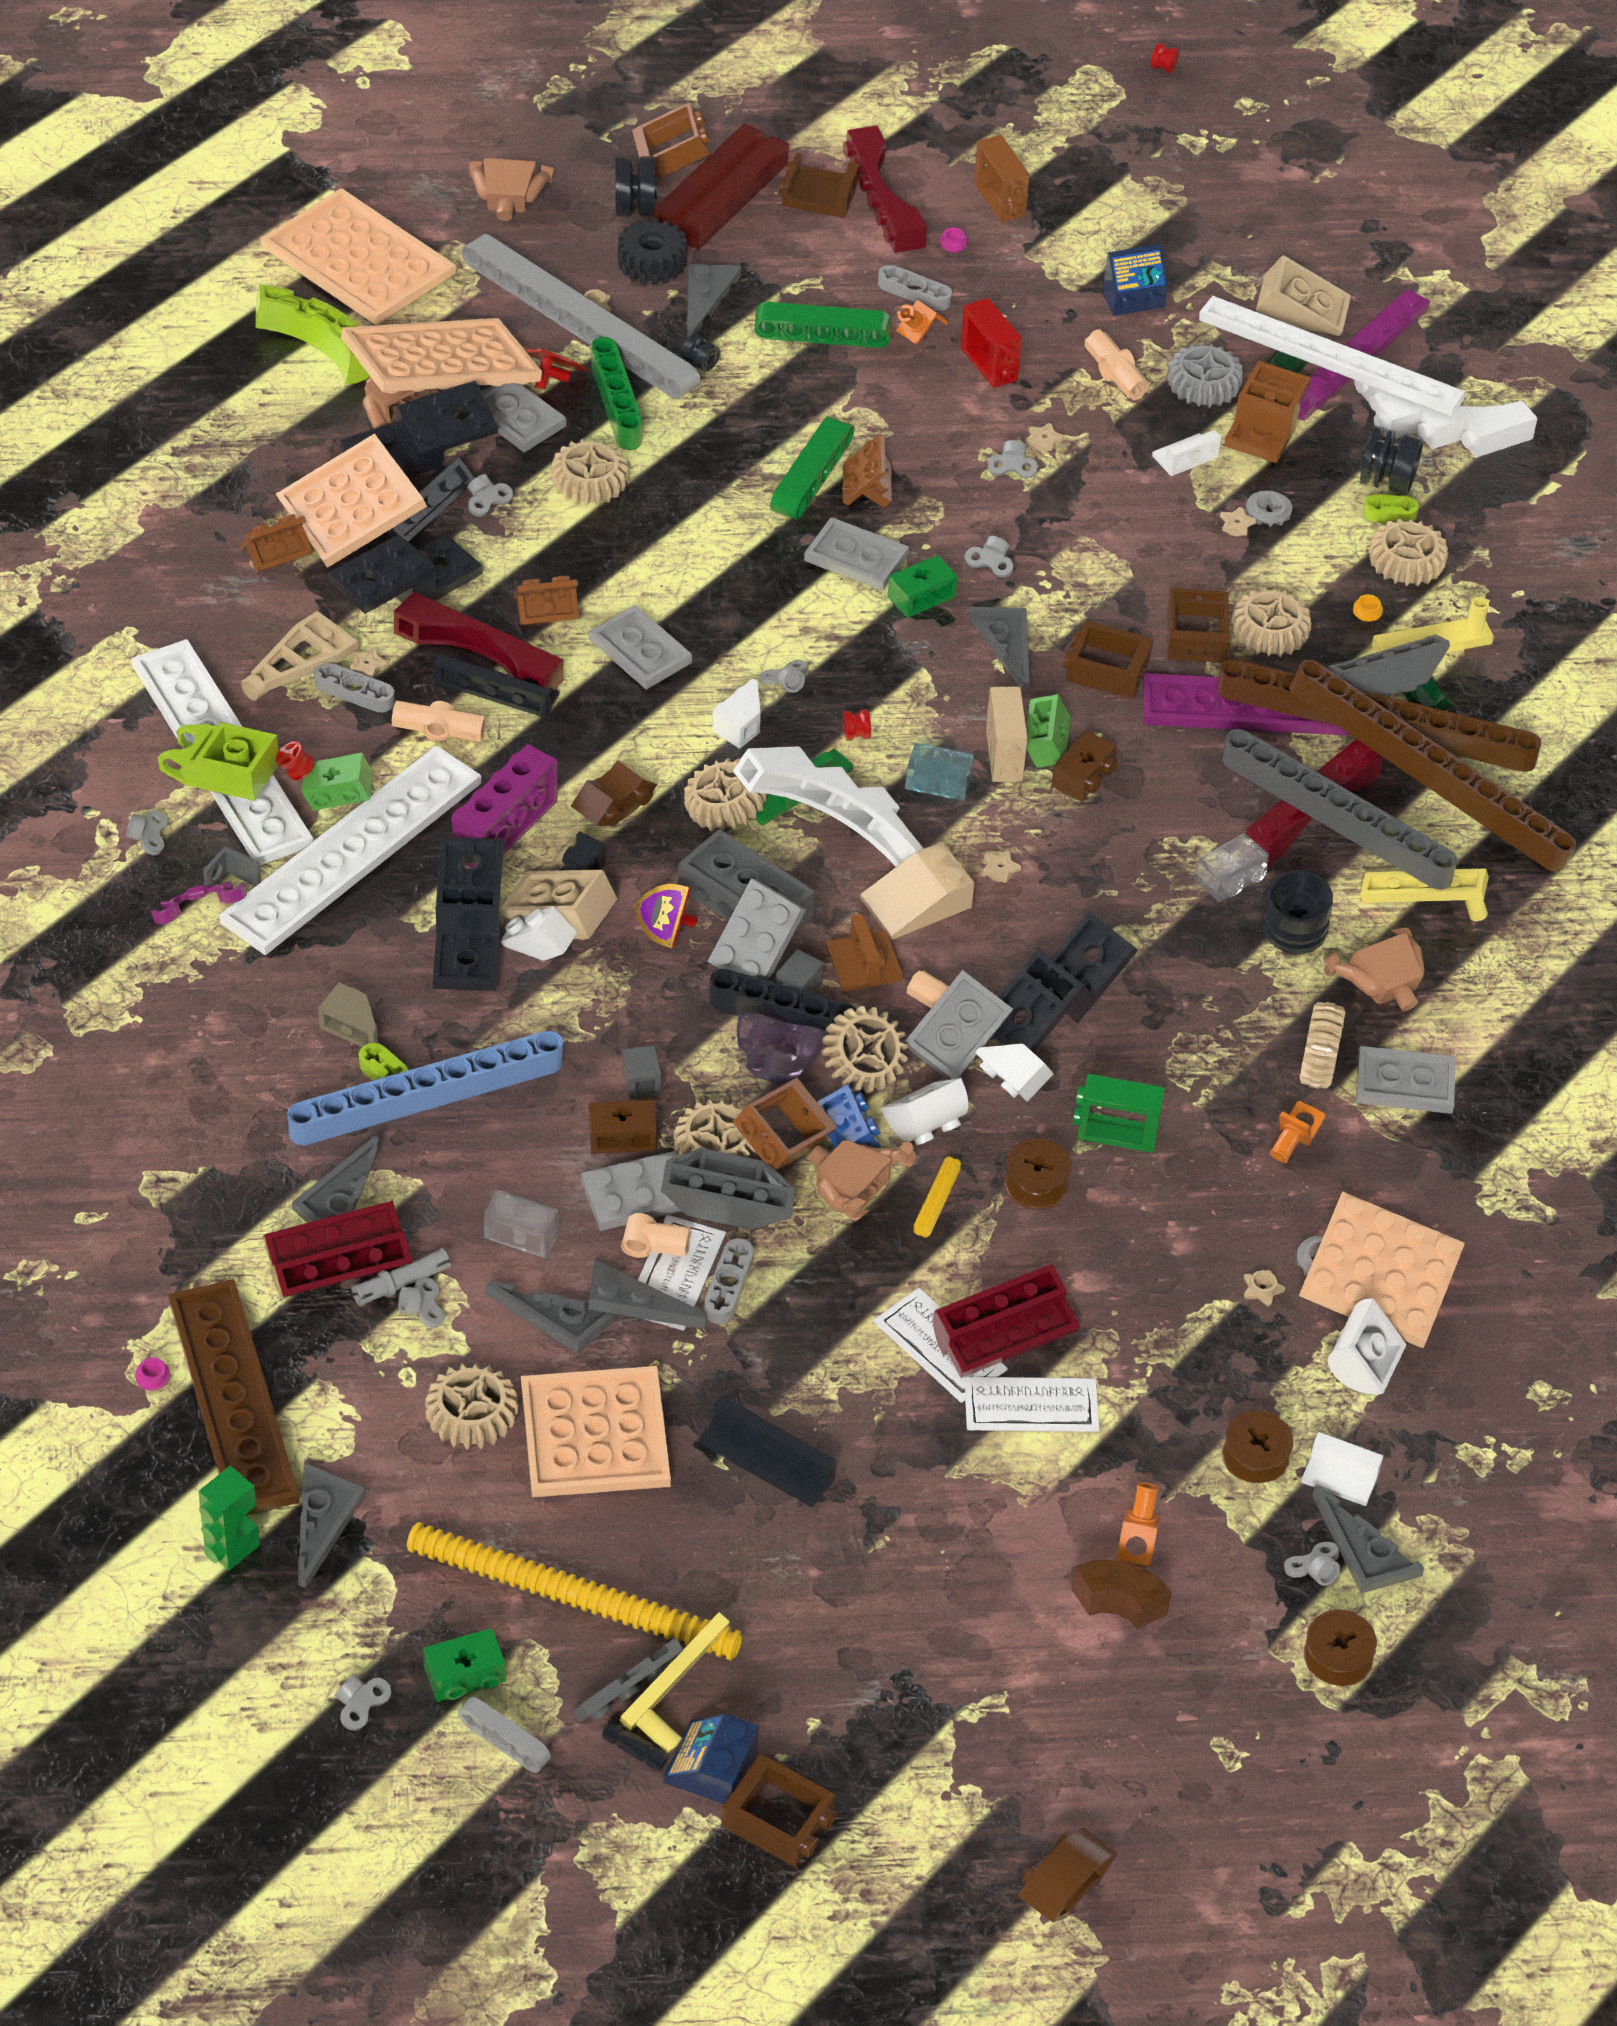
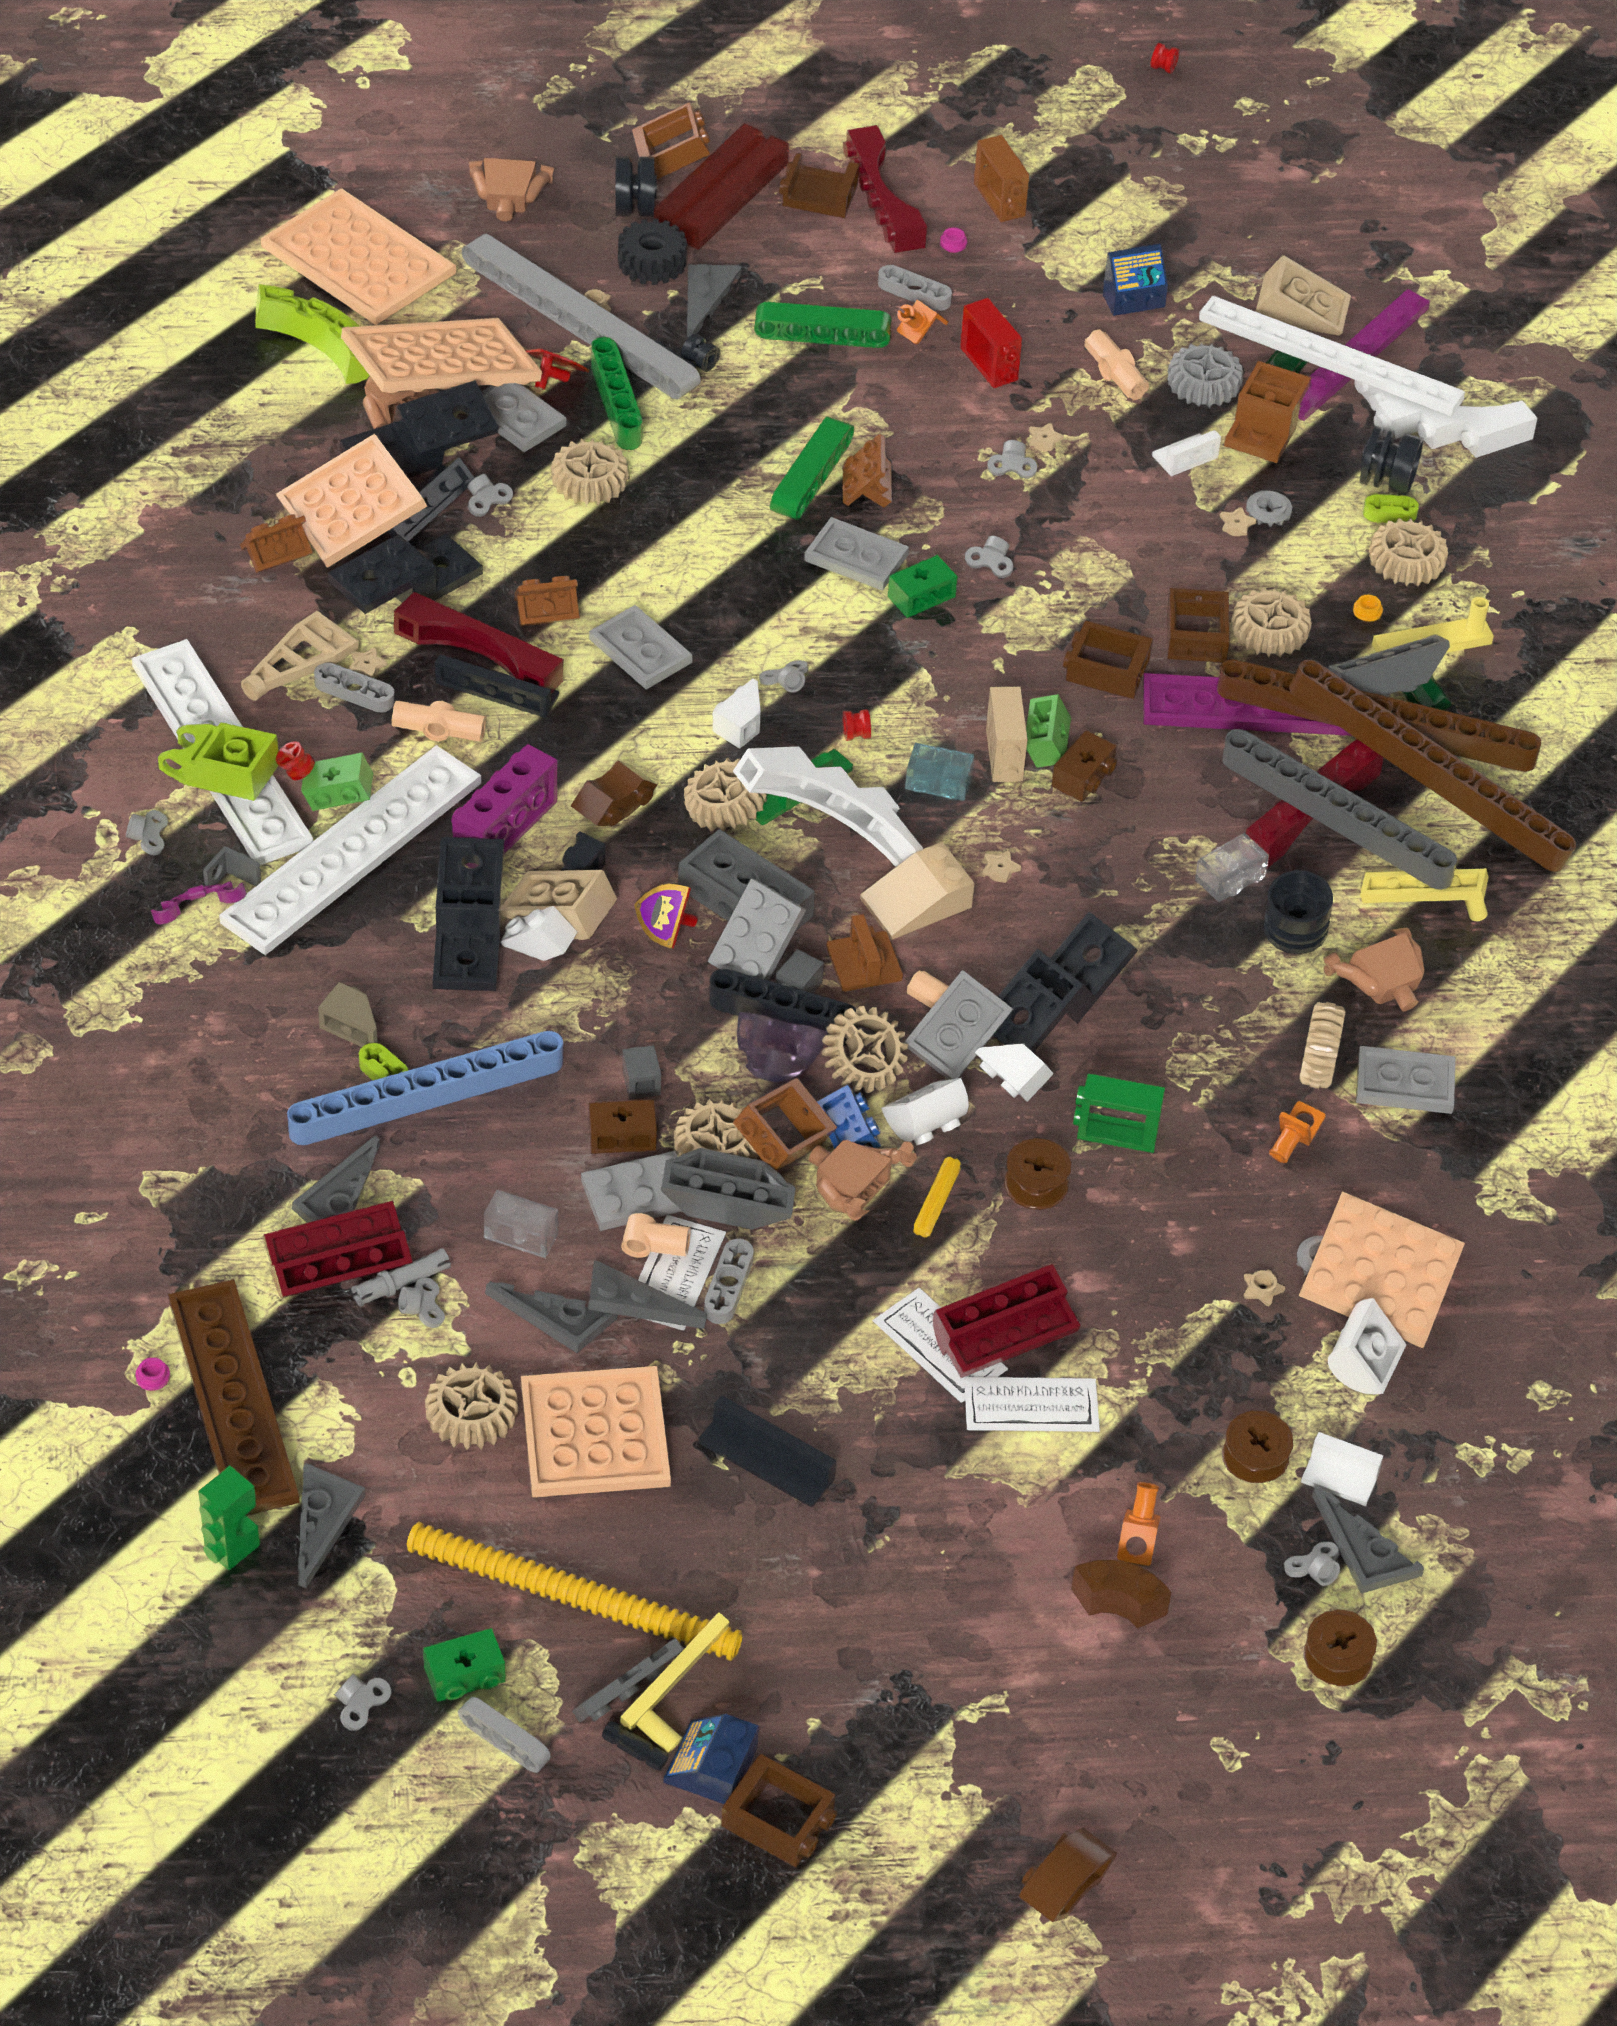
dark grey wing [969,607,1030,691] -> none

